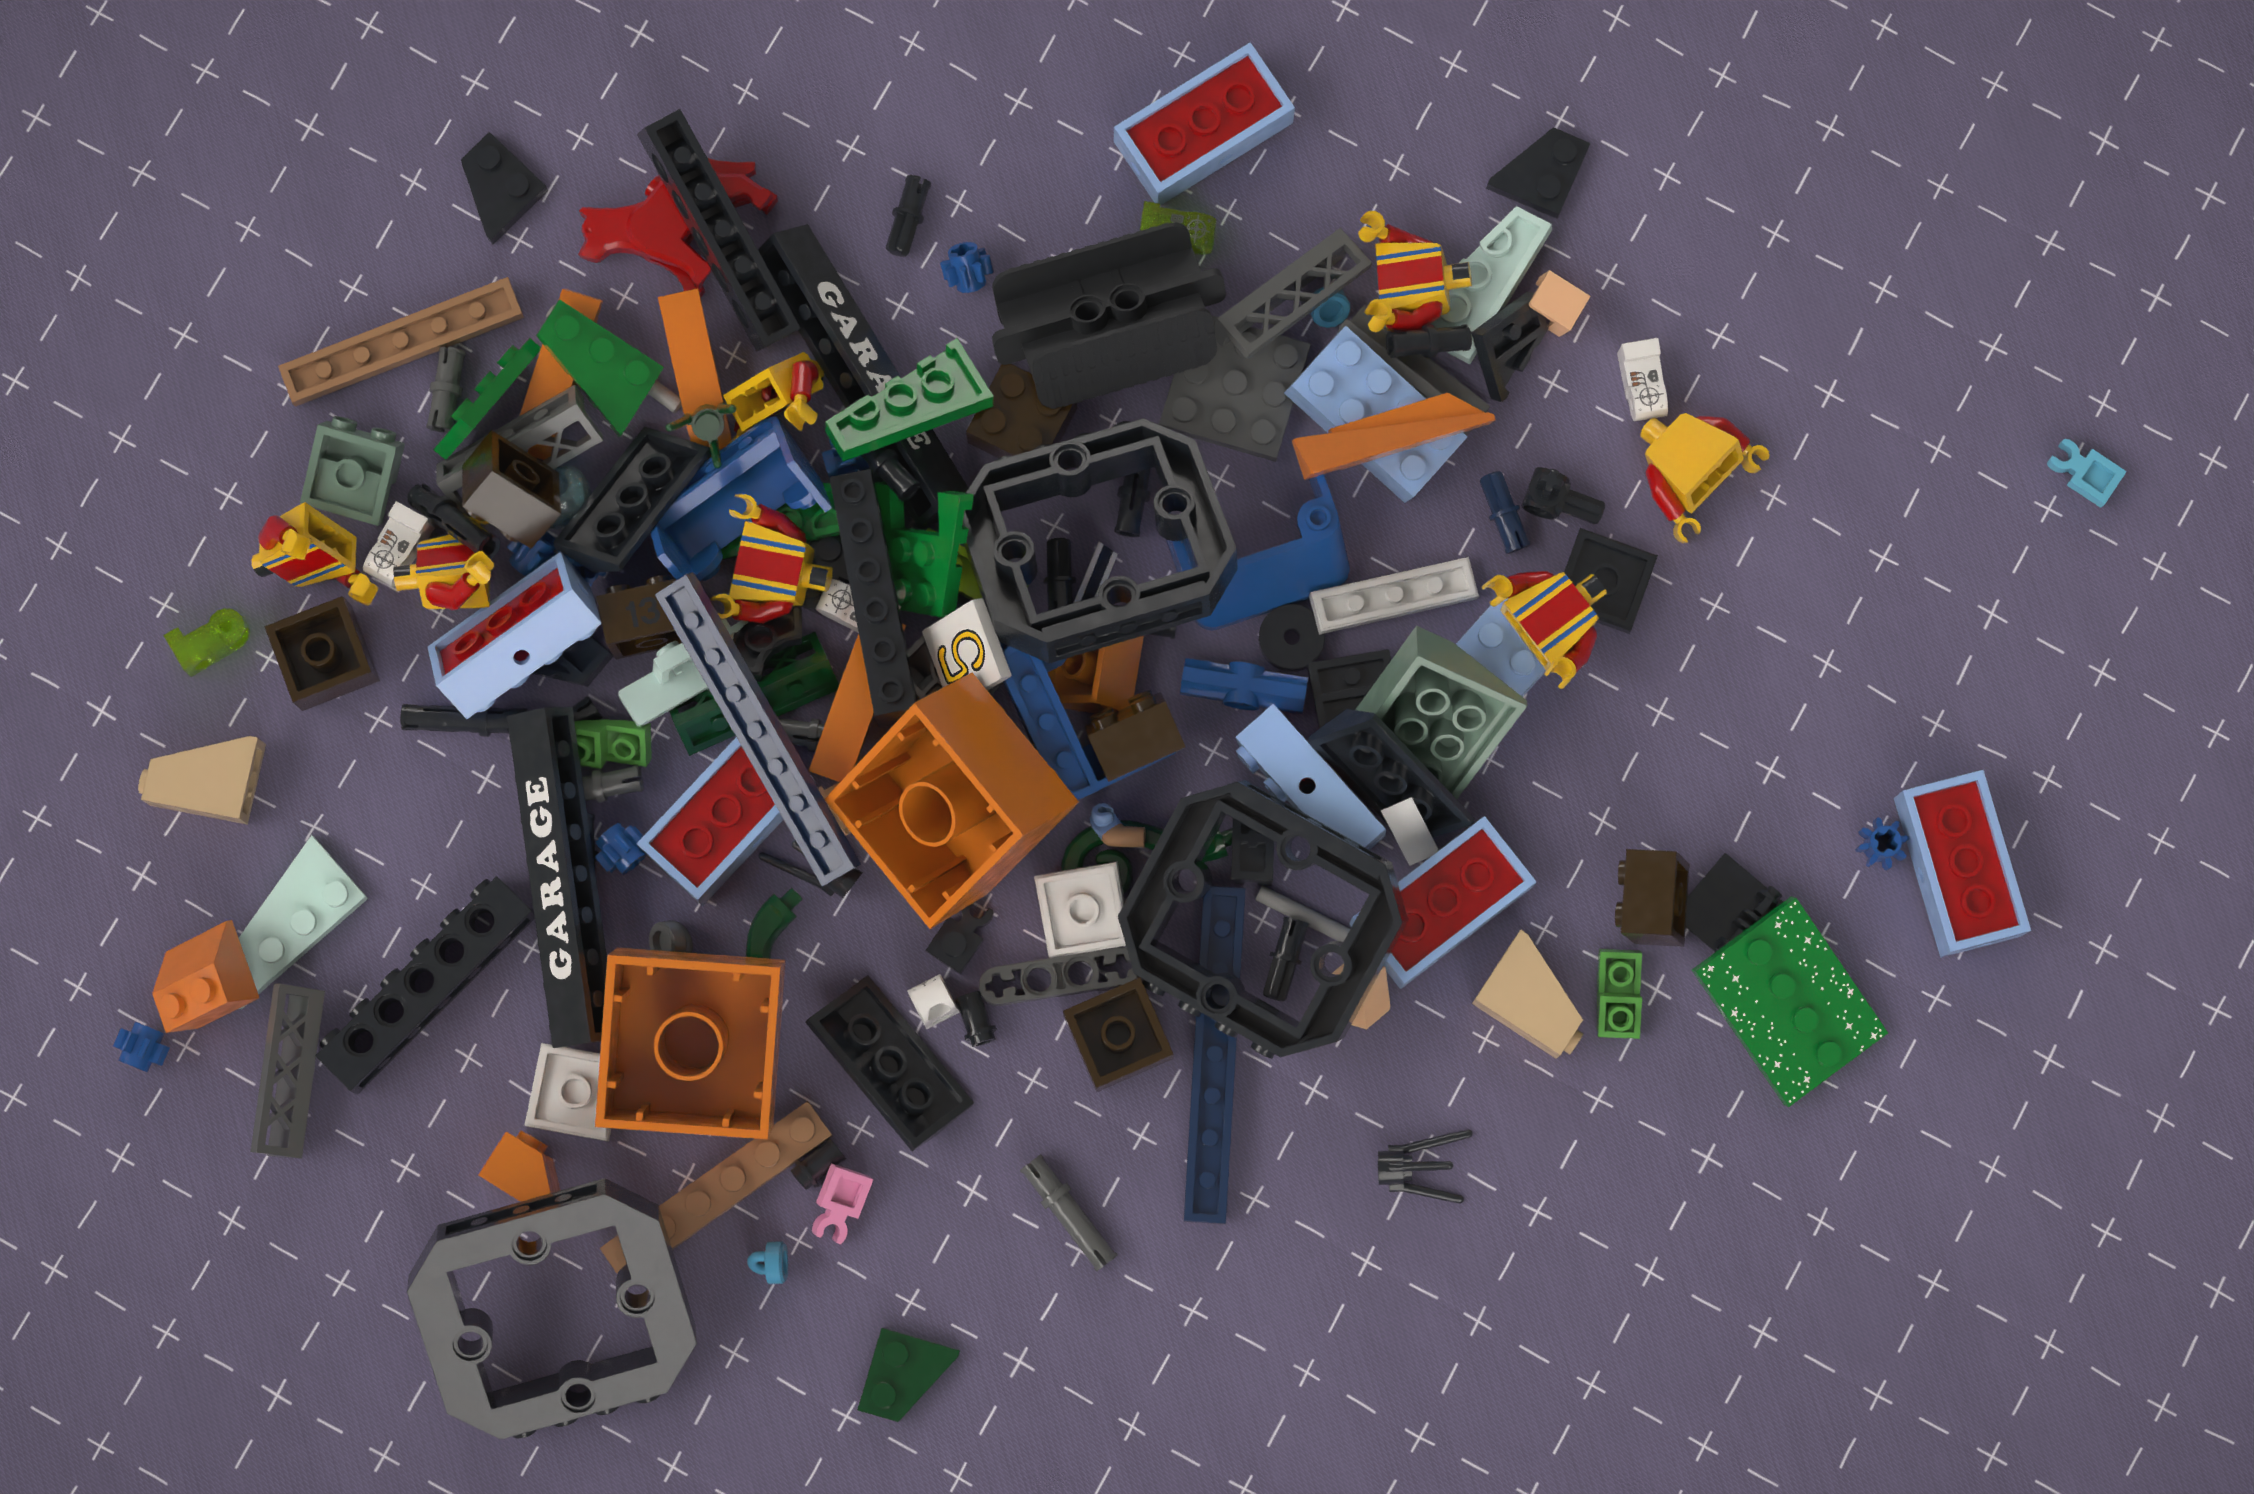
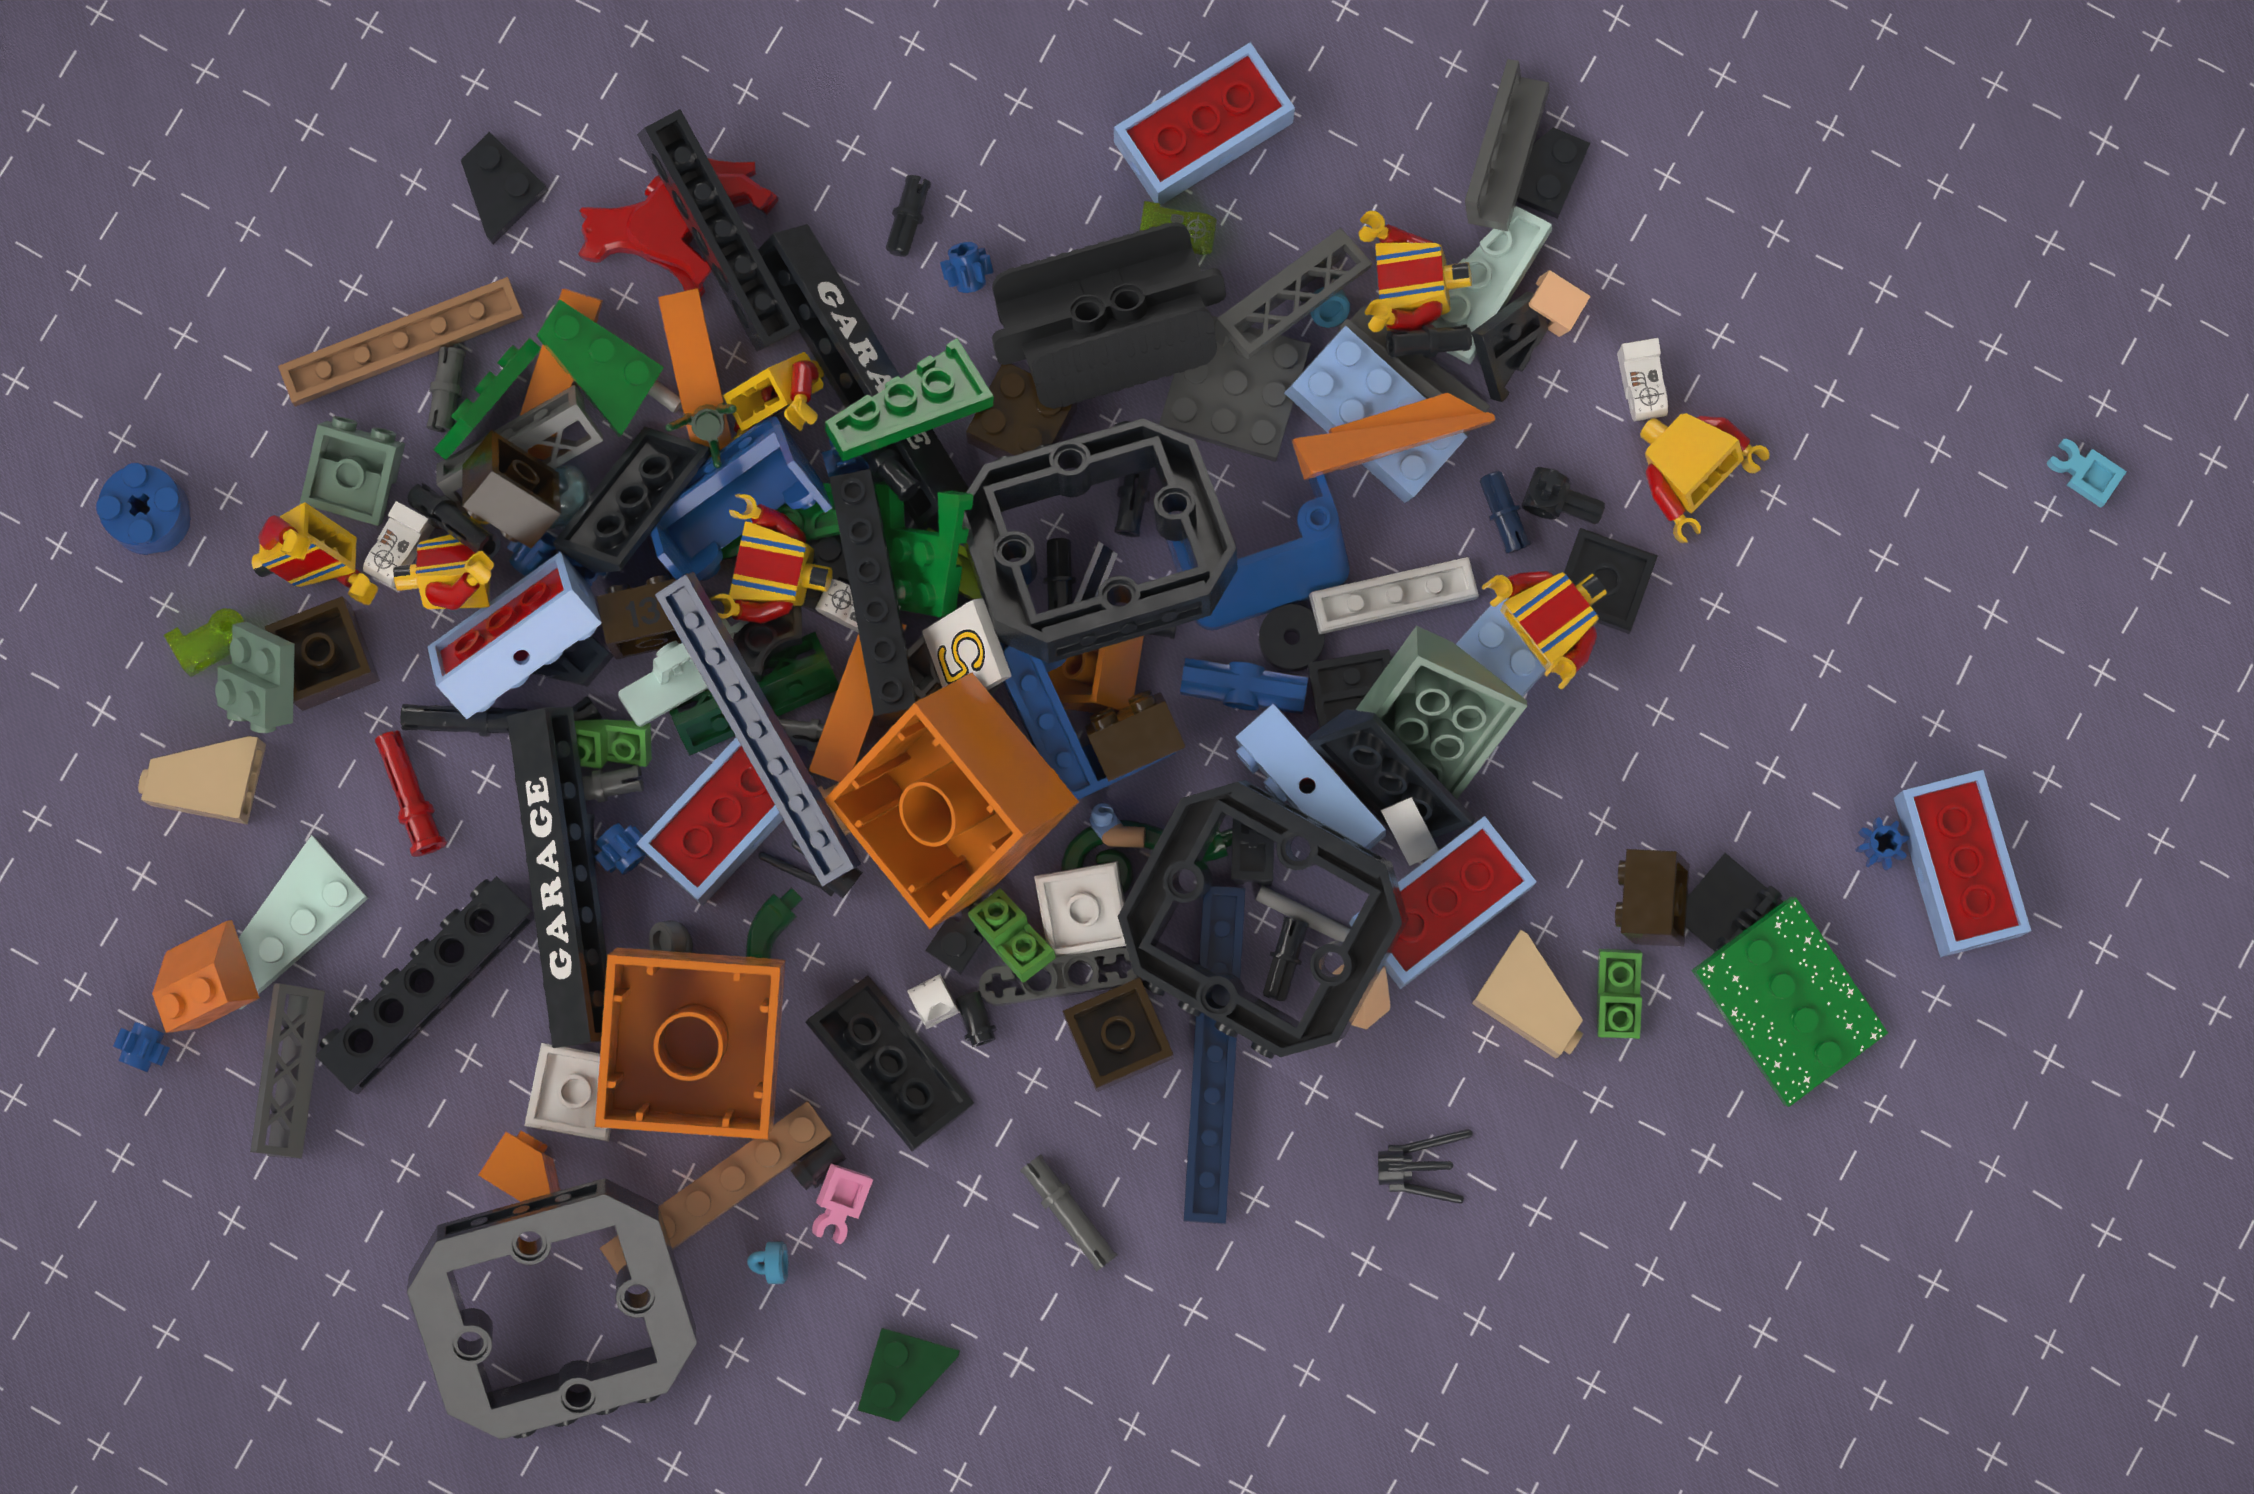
none -> blue brick [96,463,191,555]
none -> sand green plate [215,622,295,733]
none -> red pin [375,730,447,857]
none -> bright green slope [968,888,1056,983]
none -> dark grey fence [1465,59,1550,231]

